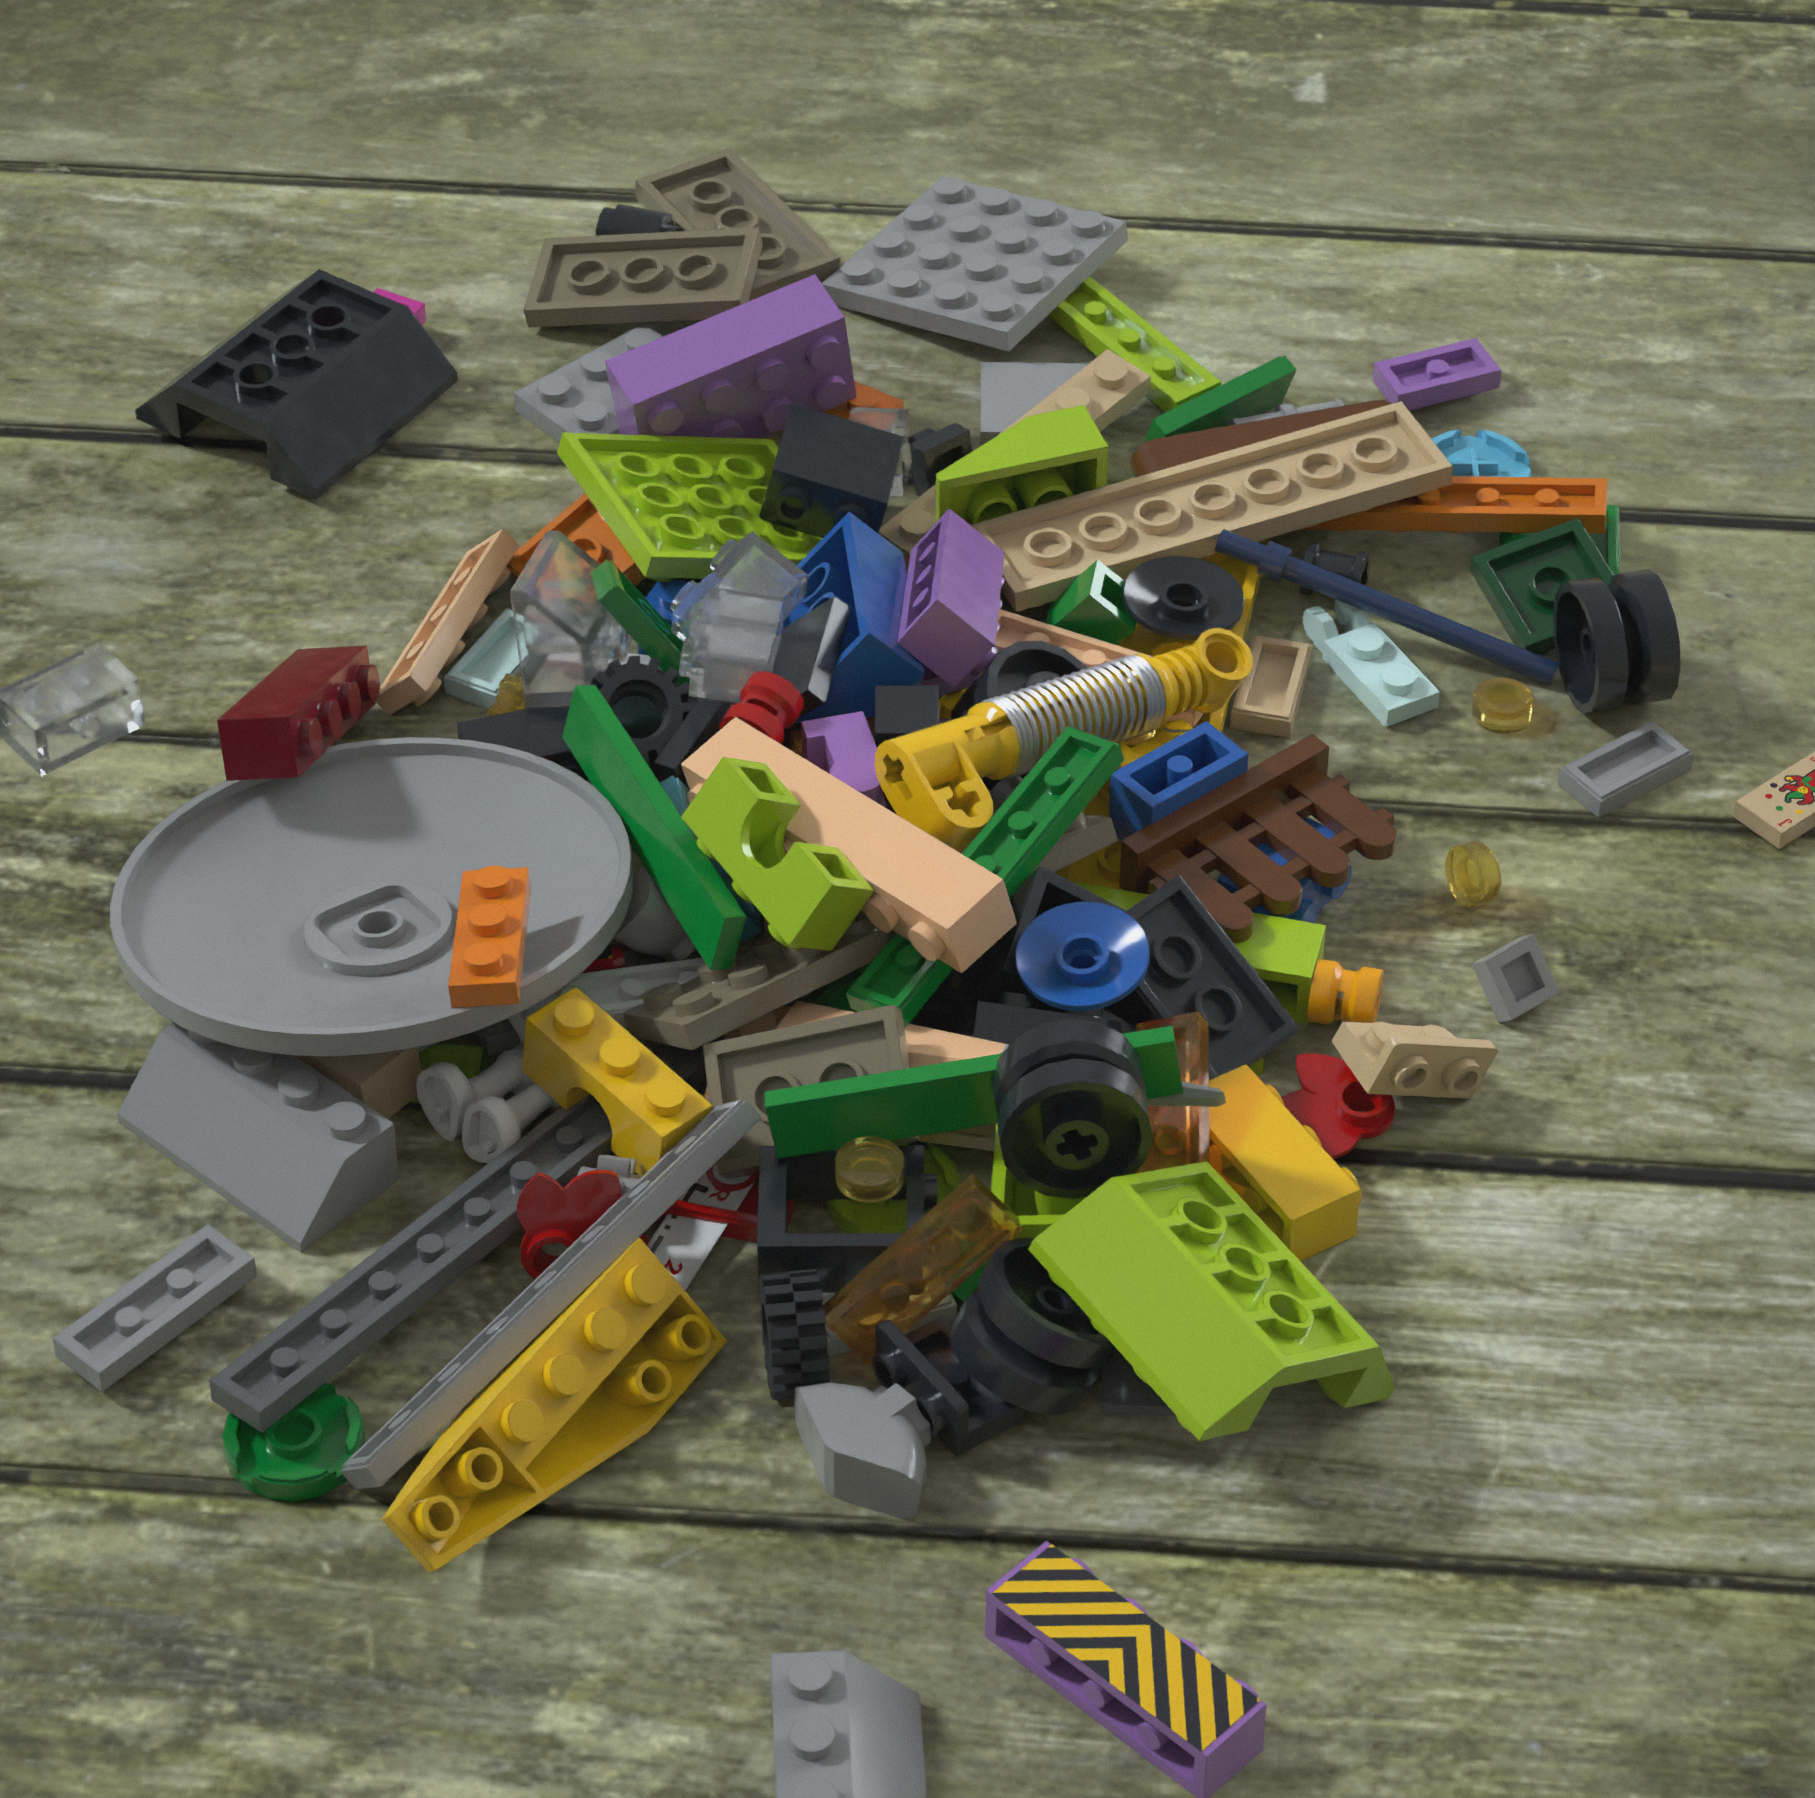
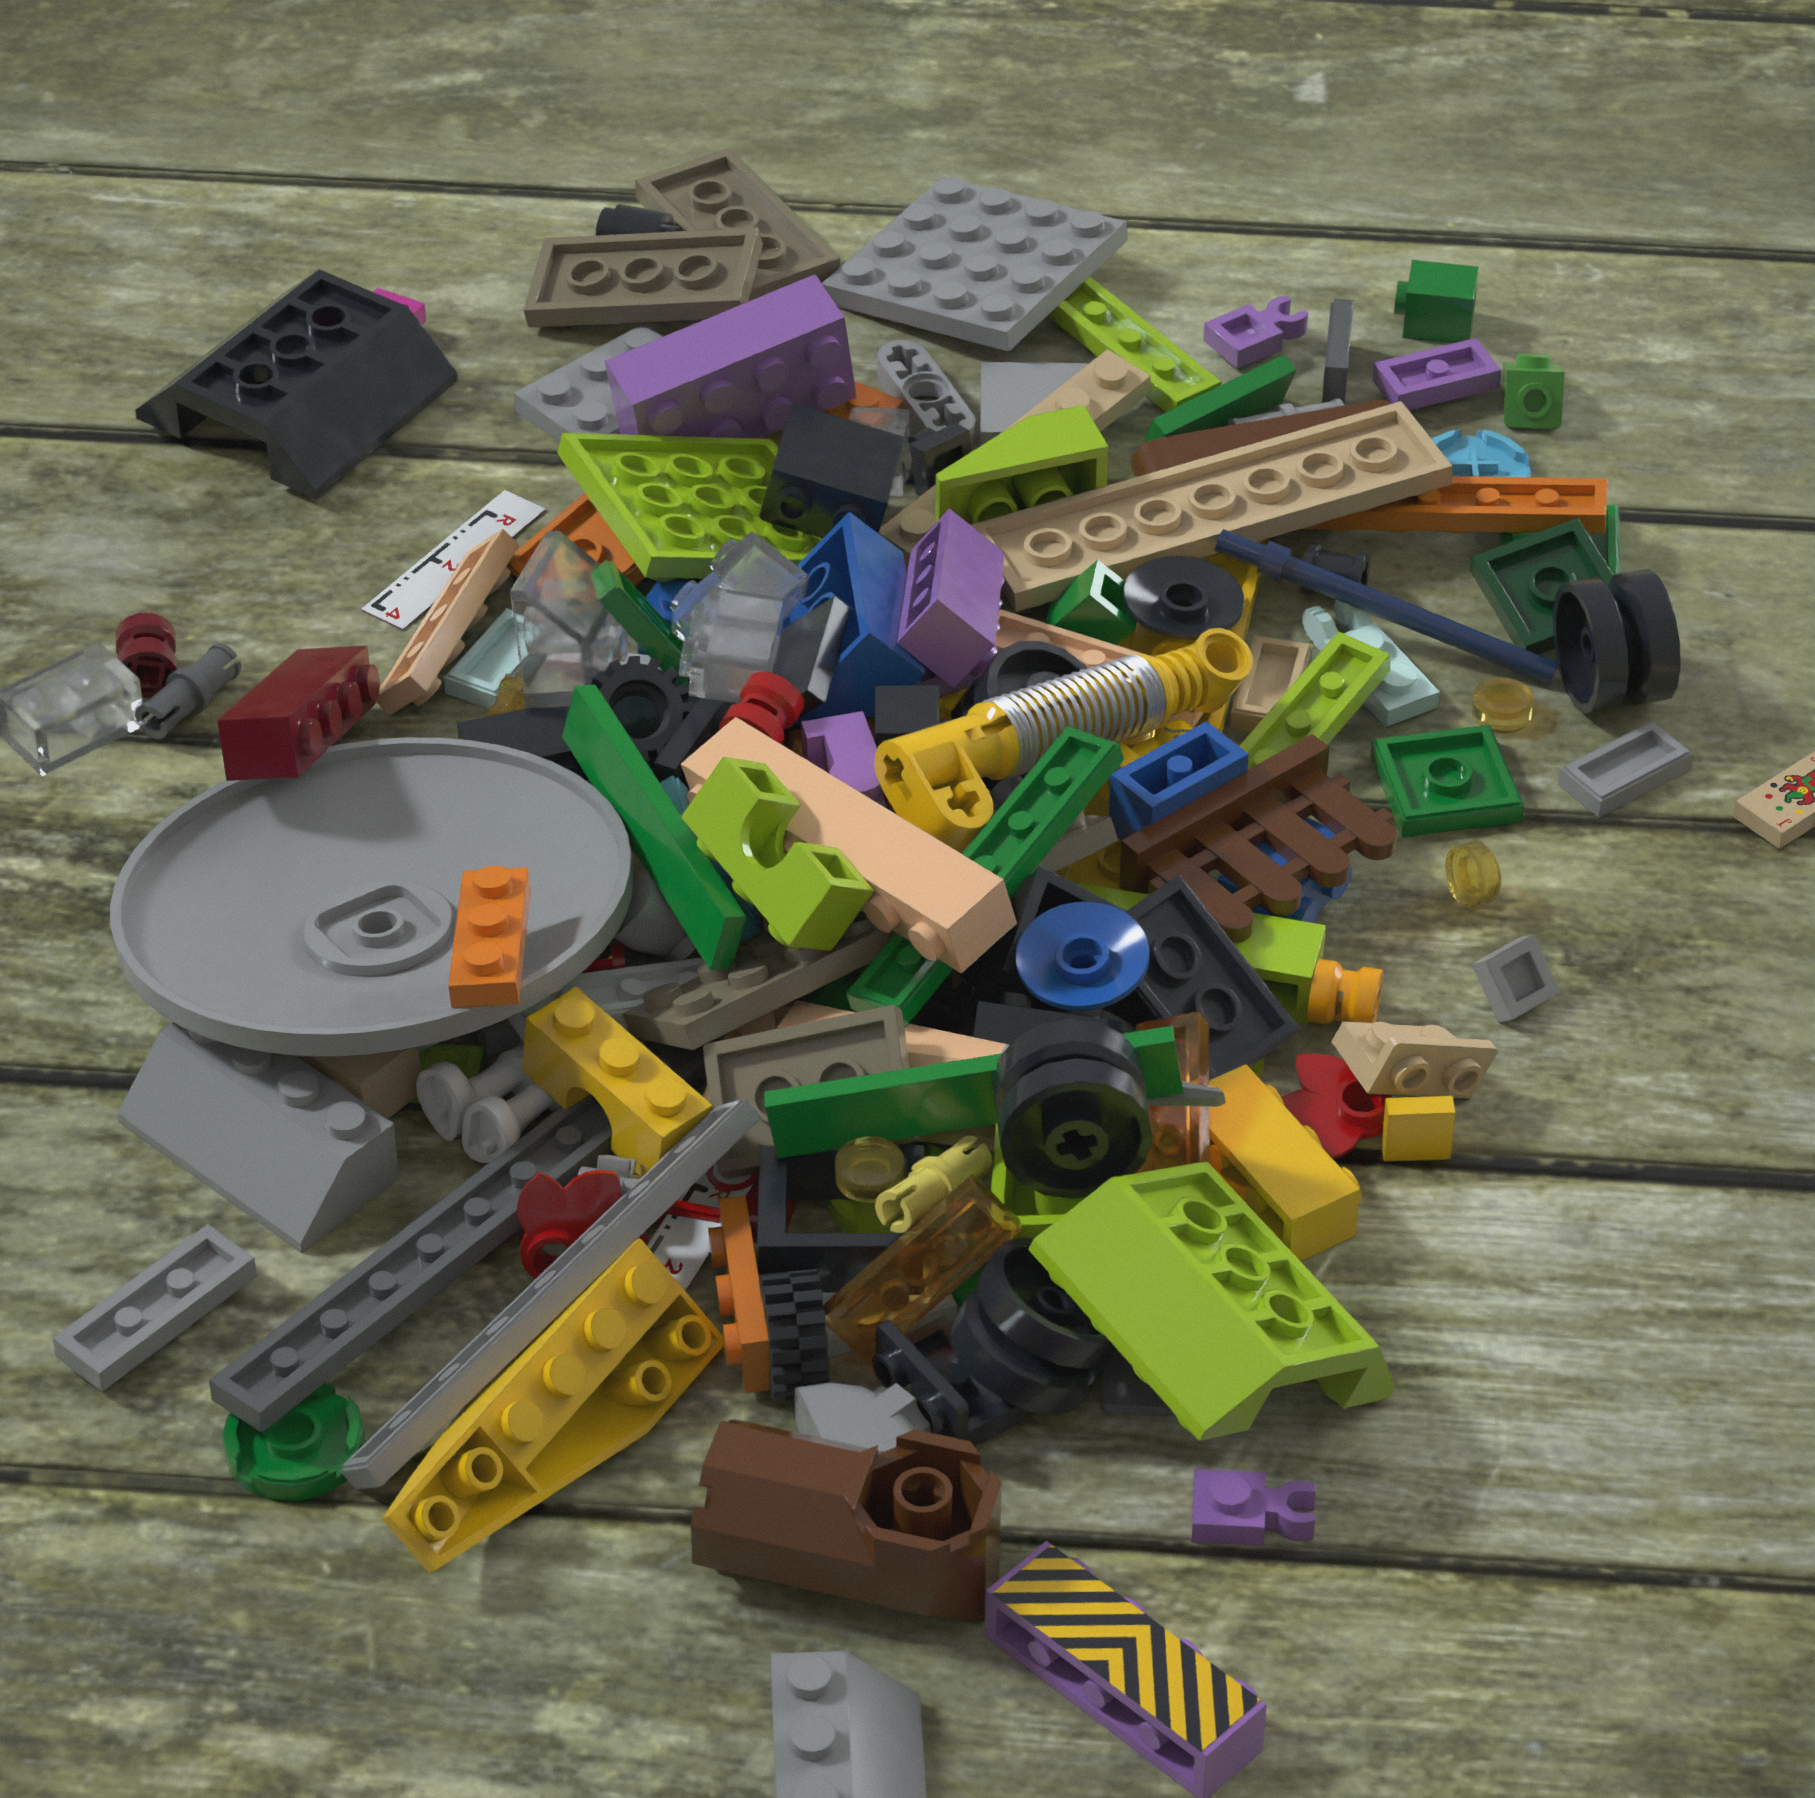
none -> dark red wheel [115,613,177,698]
none -> dark grey pin [135,643,241,739]
none -> white sticker [361,490,546,629]
none -> reddish brown brick [691,1419,1002,1621]
none -> orange plate [708,1196,770,1393]
none -> light yellow pin [875,1136,993,1233]
none -> light grey beam [877,340,975,449]
none -> medium lavender plate [1191,1469,1316,1546]
none -> medium lavender plate [1203,296,1308,369]
none -> lime plate [1239,631,1390,769]
none -> dark grey tile [1322,299,1354,405]
none -> green tile [1370,725,1524,837]
none -> yellow tile [1381,1096,1455,1161]
none -> green brick [1394,260,1479,343]
none -> bright green bracket [1501,353,1565,429]

